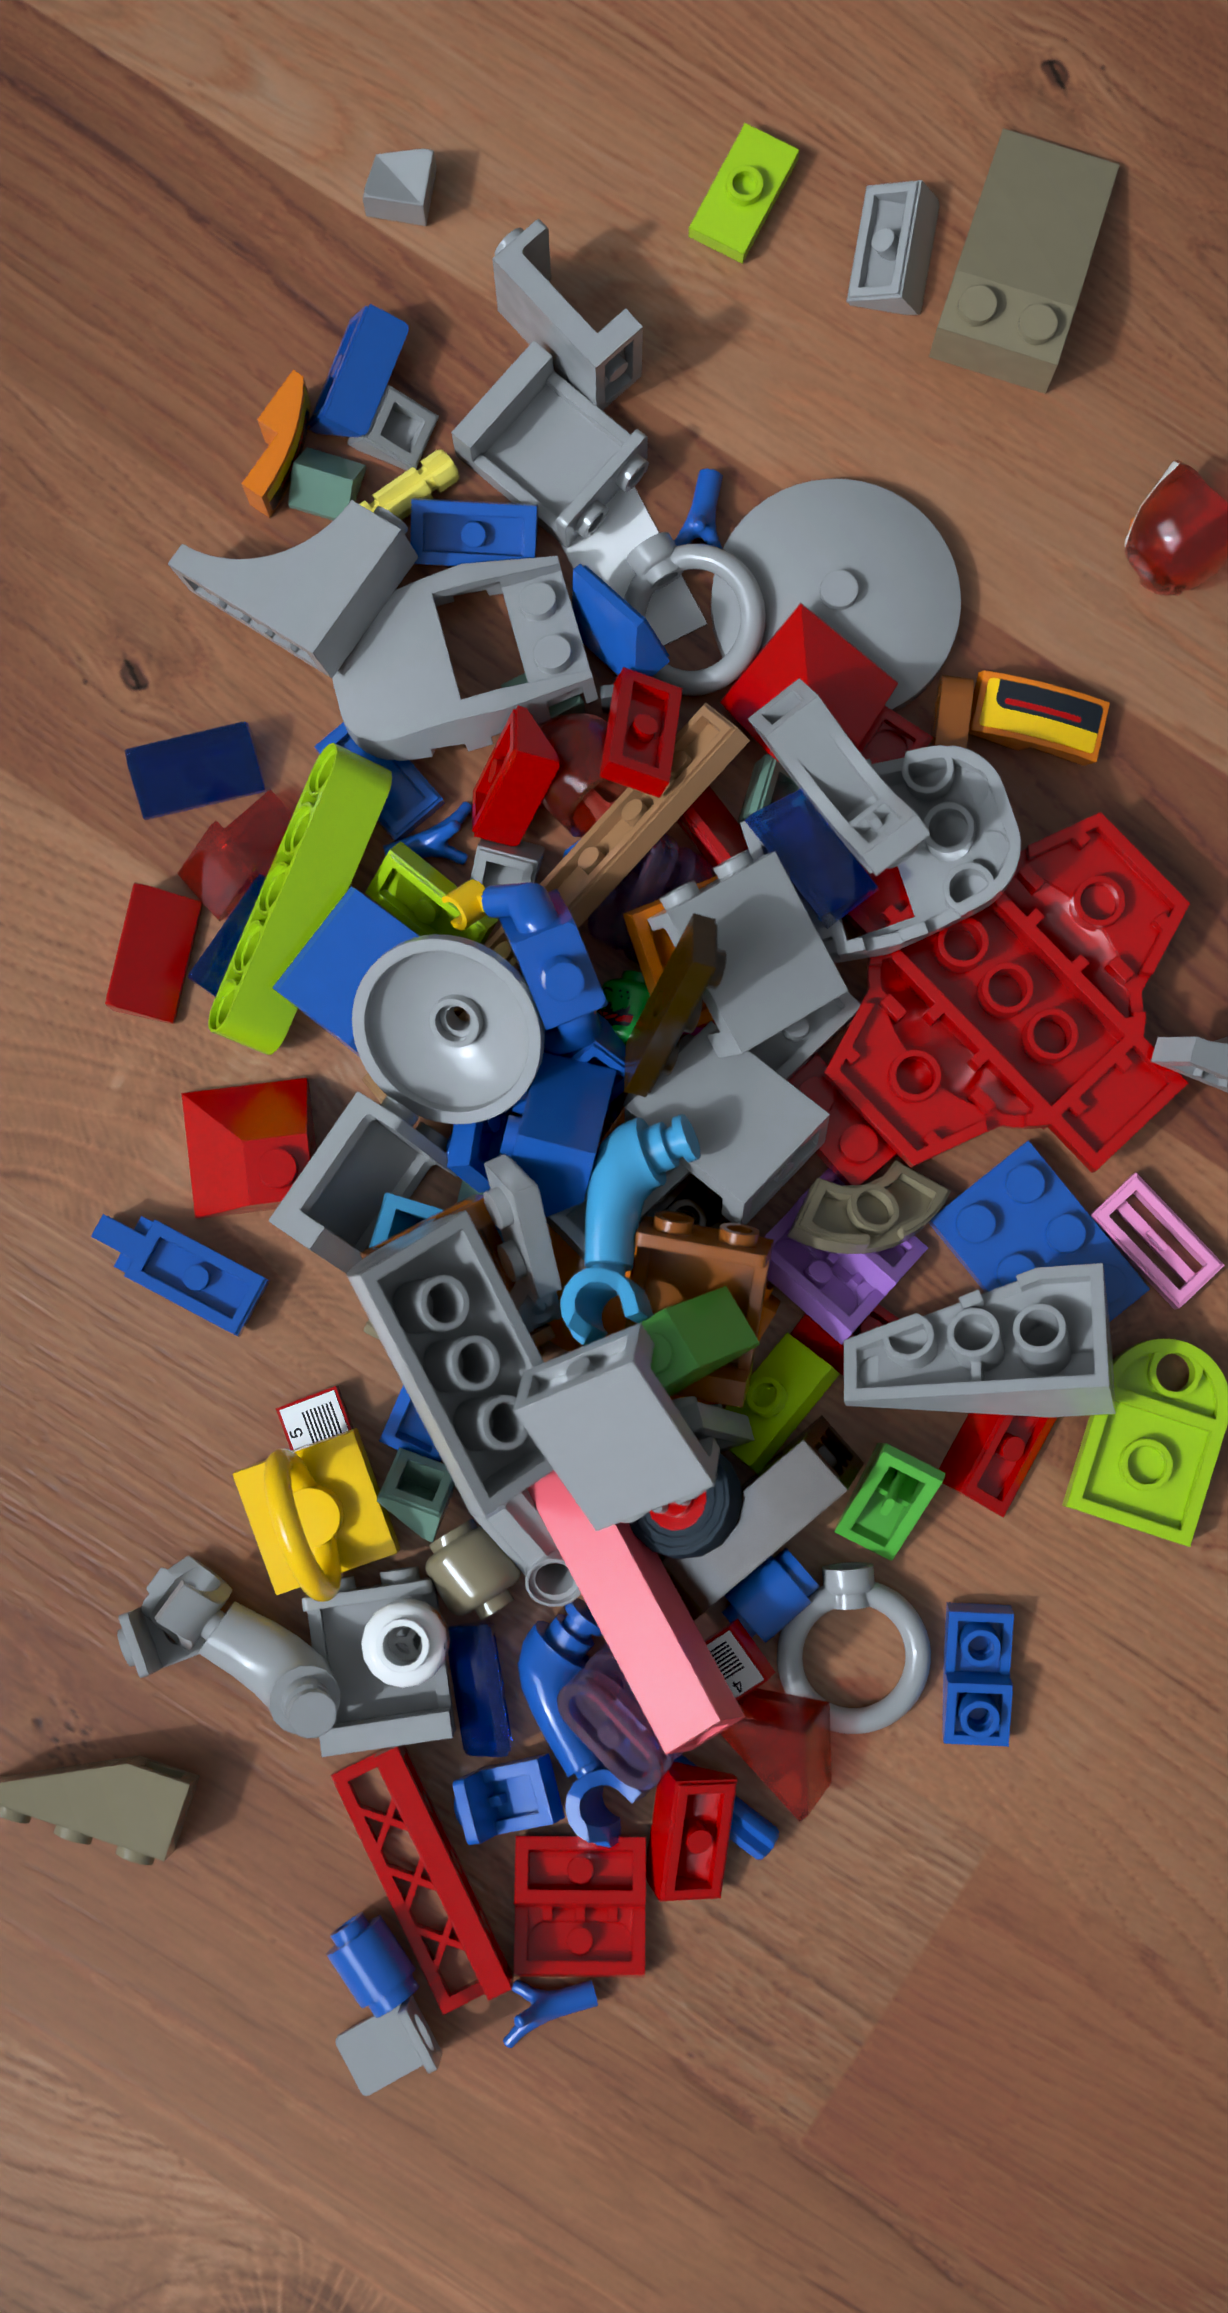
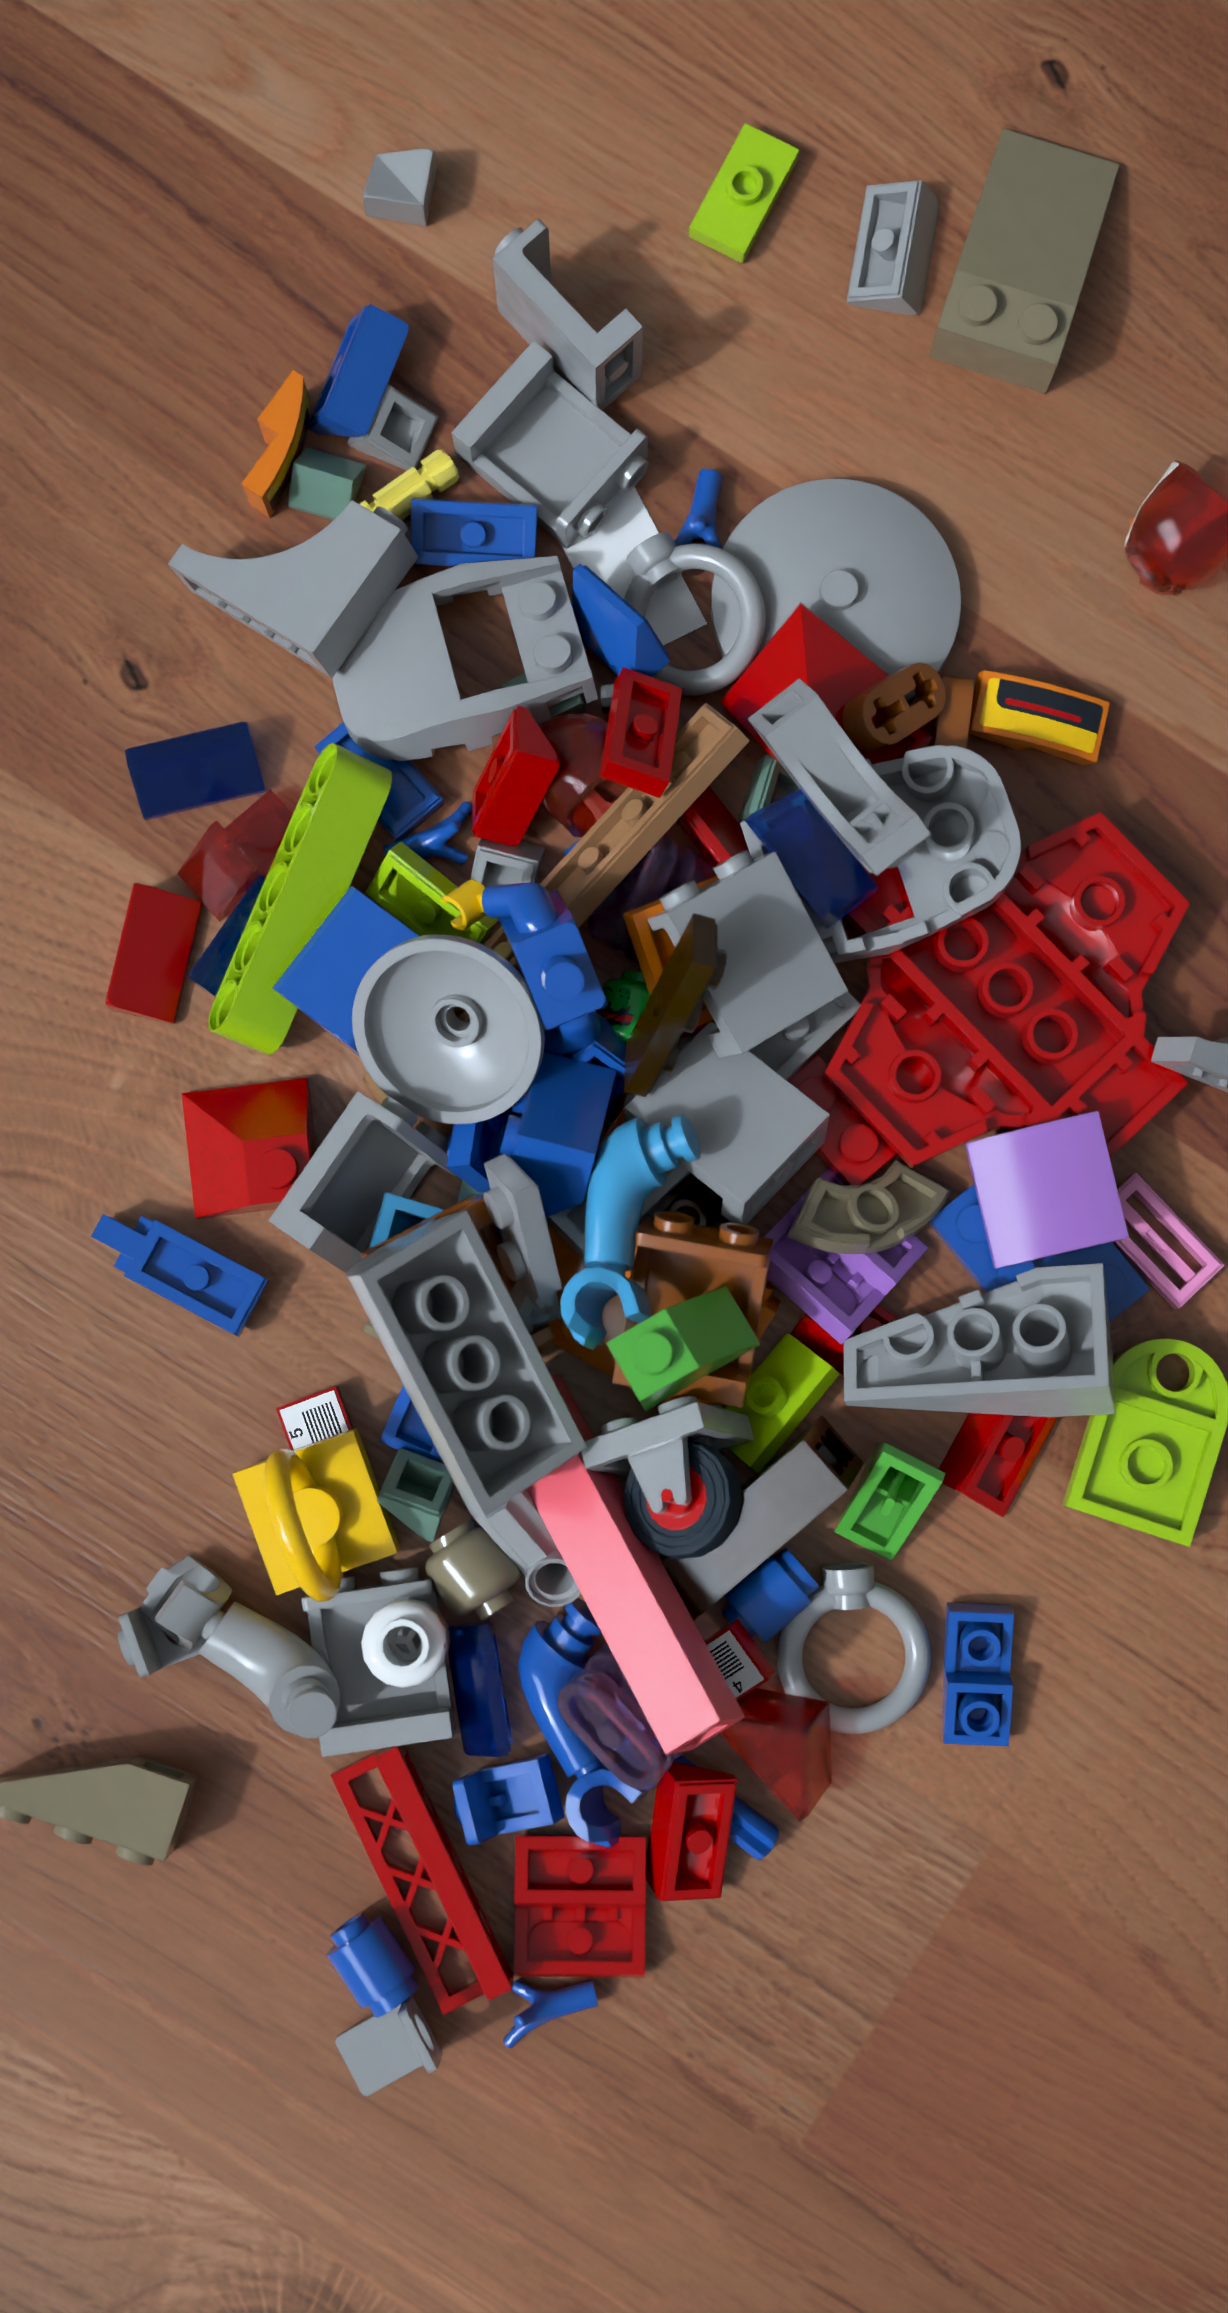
light grey panel [513,1323,720,1531] -> none
none -> dark orange beam [842,662,946,753]
none -> medium lavender slope [965,1111,1129,1269]

